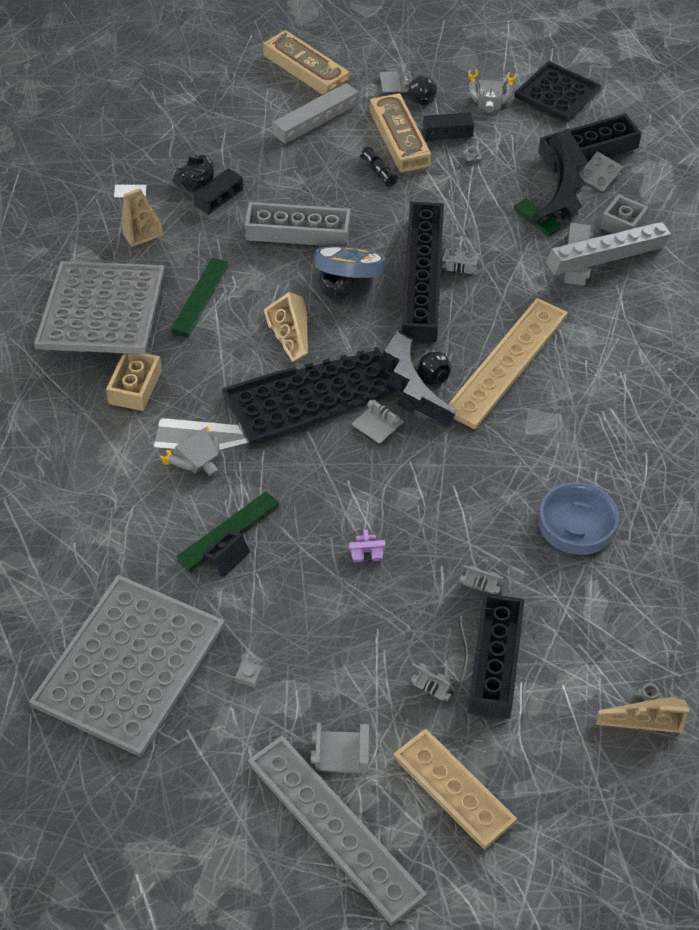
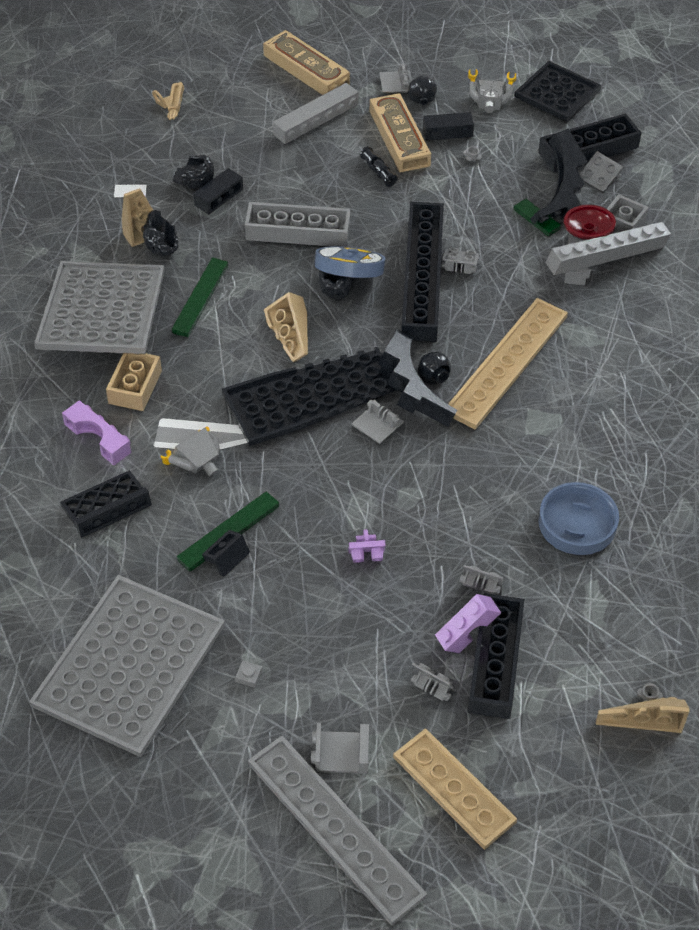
none -> black fence [60,470,152,538]
none -> lavender arch [62,400,131,465]
none -> black piece [143,210,179,257]
none -> tan piece [152,82,184,120]
none -> lavender arch [435,594,501,653]
none -> dark red dish [564,205,616,240]

